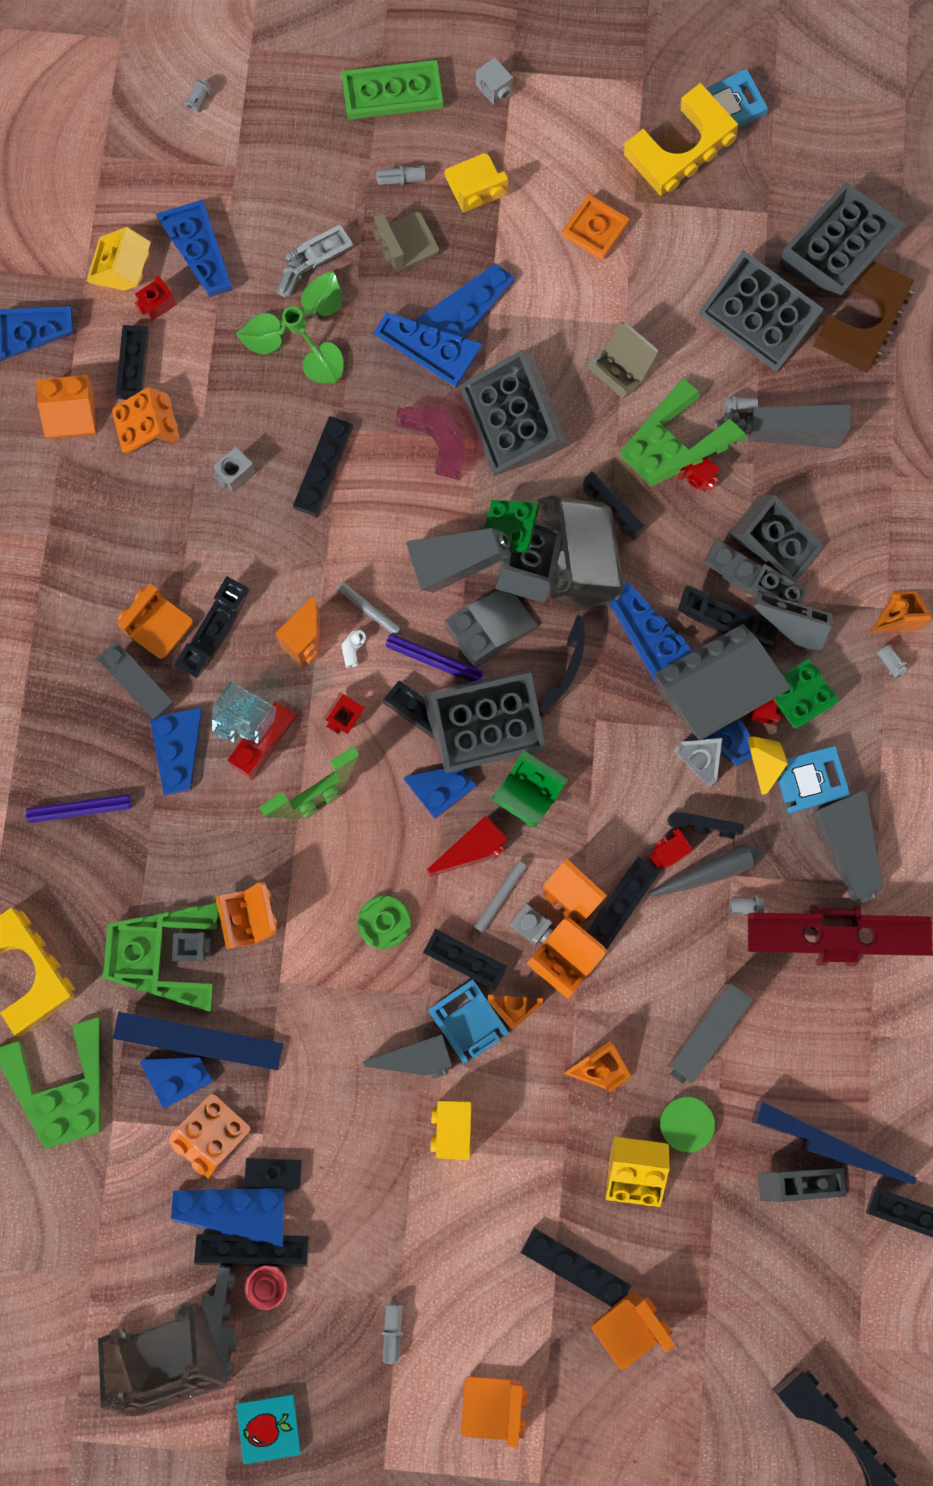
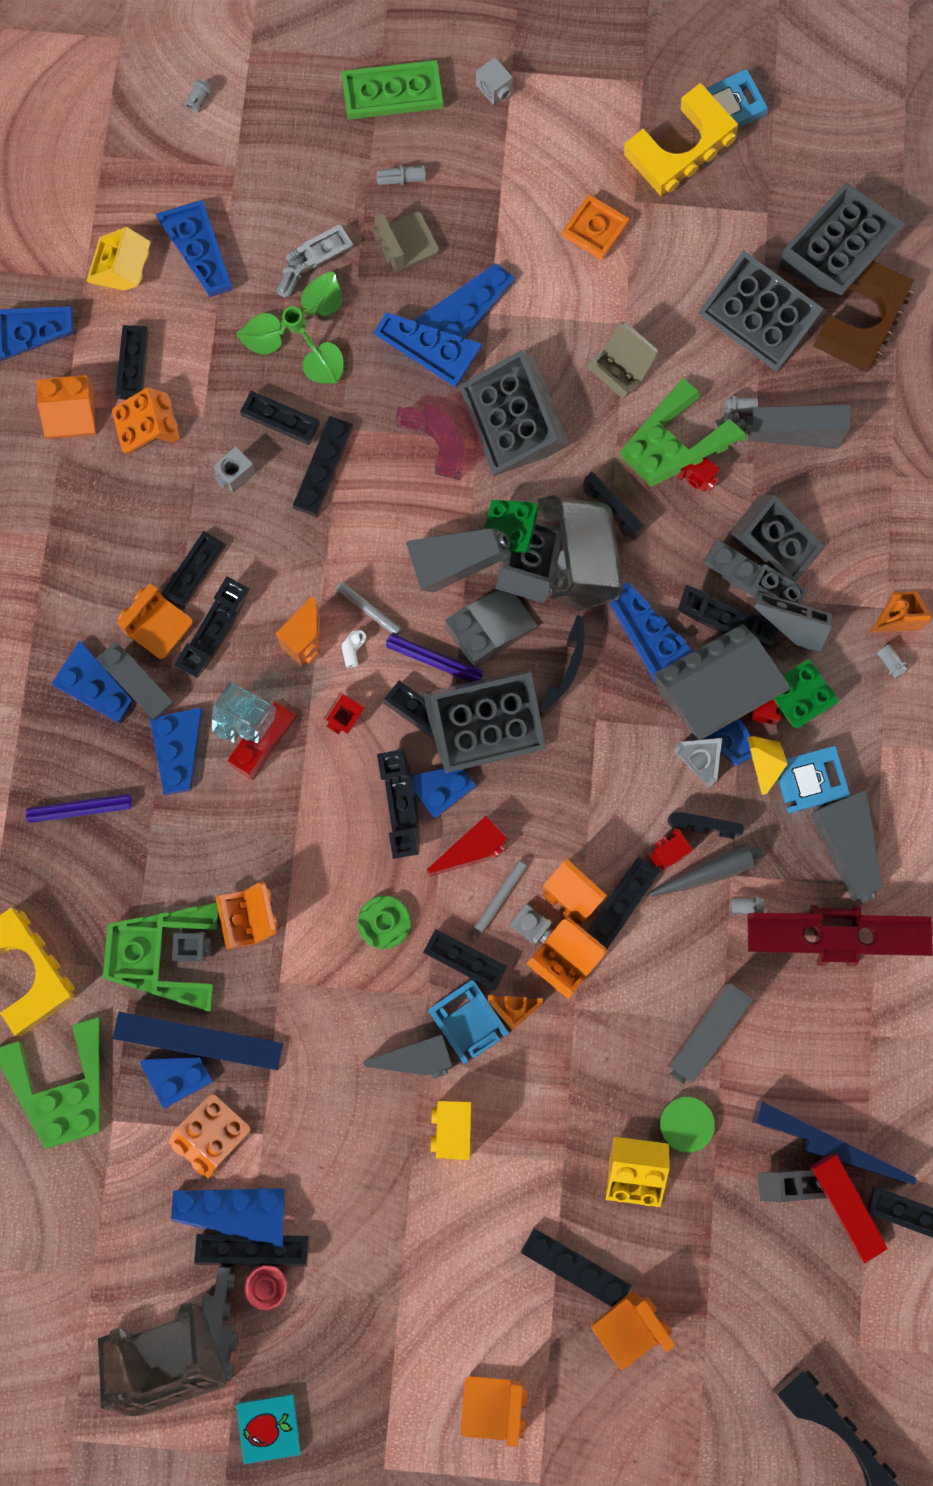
red brick [134,275,176,321] -> none
black plate [244,1158,302,1189] -> none
bright green wing [259,746,360,819] -> none
light grey axle [381,1304,404,1364] -> none
yellow bracket [444,153,508,213] -> none
green bracket [492,751,568,827] -> none
orange slope [563,1041,632,1092] -> none
none -> blue wing [52,640,134,724]
none -> black tile [161,531,226,609]
none -> black plate [240,391,320,445]
none -> black slope [377,749,420,859]
none -> red tile [810,1152,888,1263]

